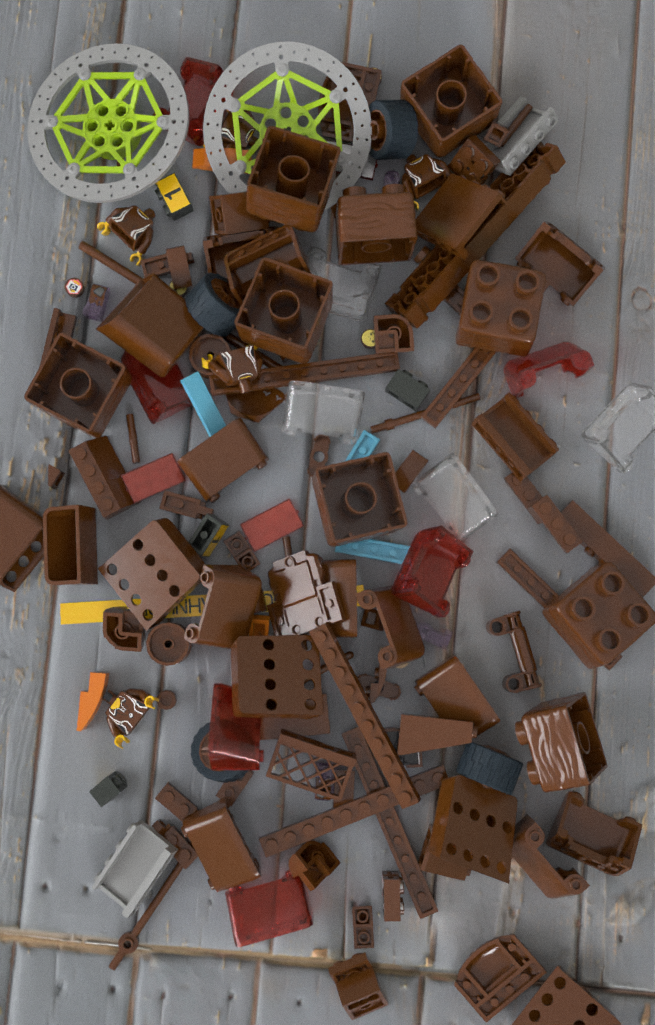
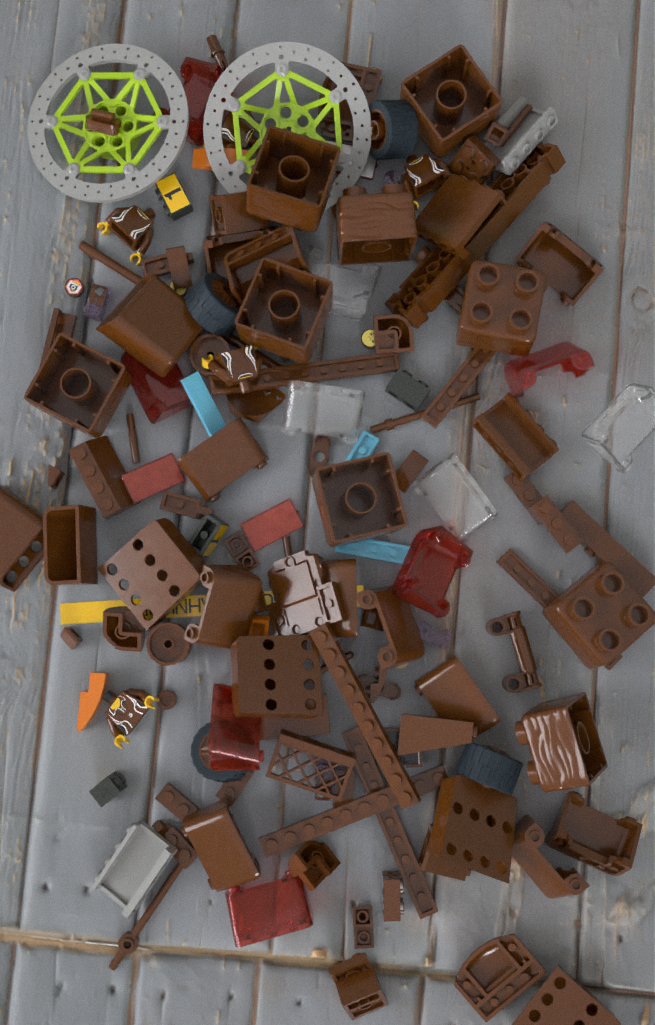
none -> reddish brown slope [60,627,83,650]
none -> reddish brown piece [86,108,121,136]
none -> reddish brown axle [206,35,229,73]

